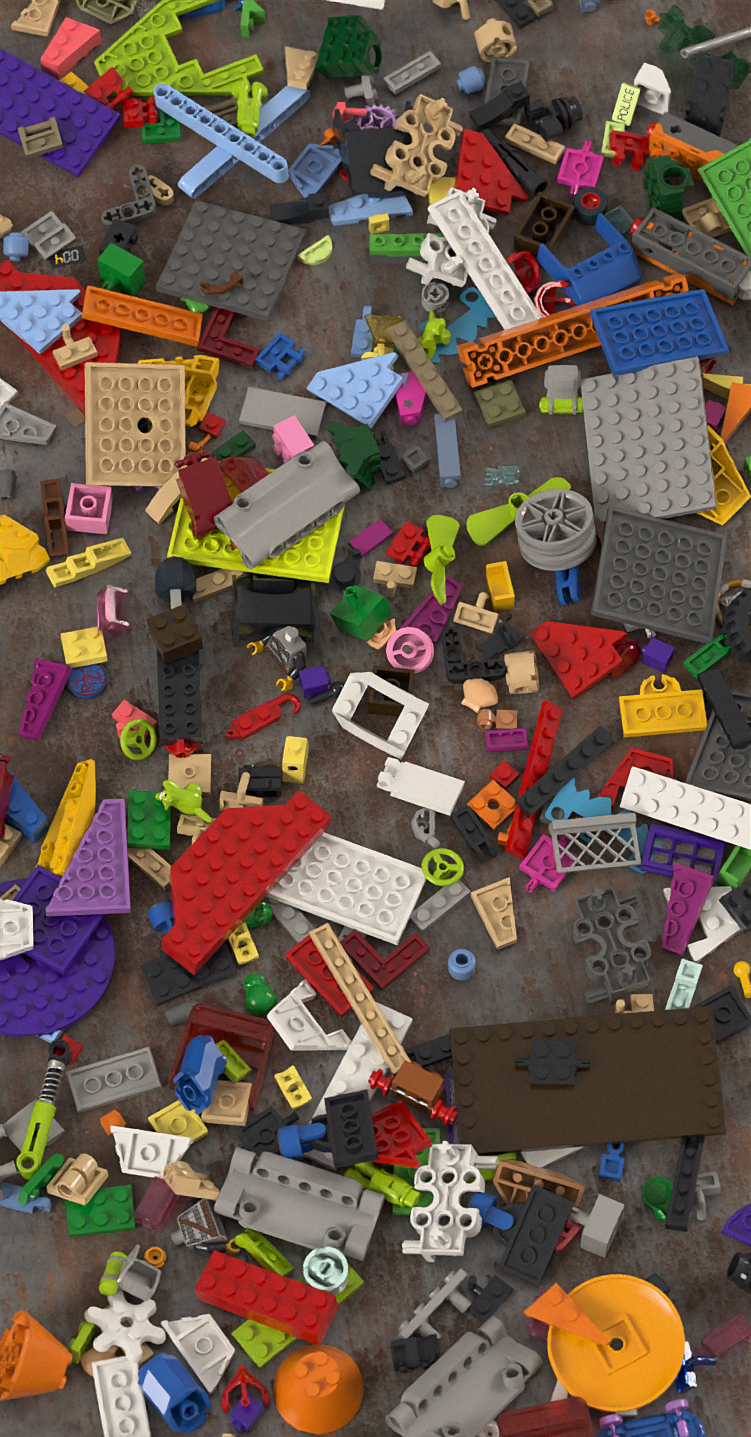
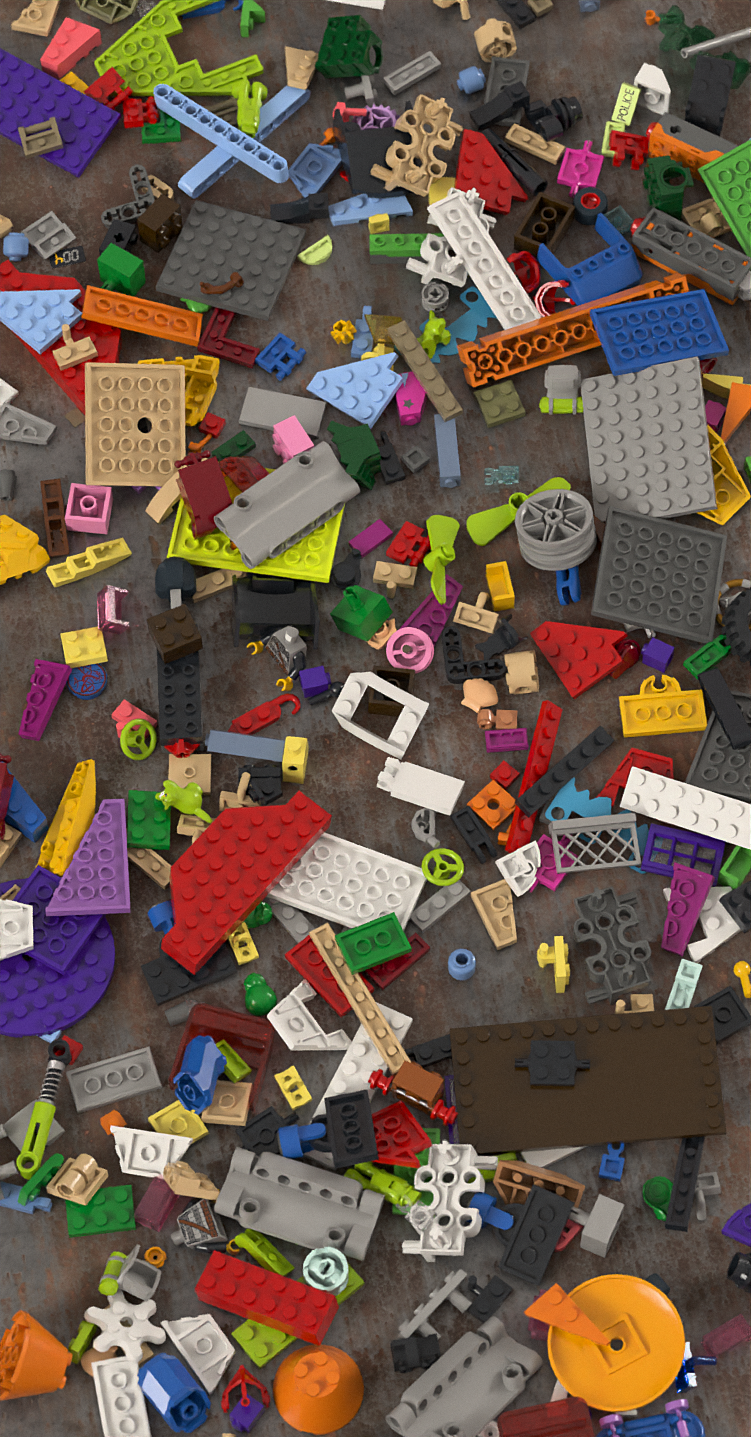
none -> dark brown brick [137,193,183,253]
none -> sand blue brick [205,729,286,762]
none -> black bracket [248,776,283,806]
none -> yellow gear [330,320,357,345]
none -> green plate [335,912,412,975]
none -> clear plate [395,1194,437,1233]
none -> white brick [495,840,541,897]
none -> light yellow plate [537,936,570,993]

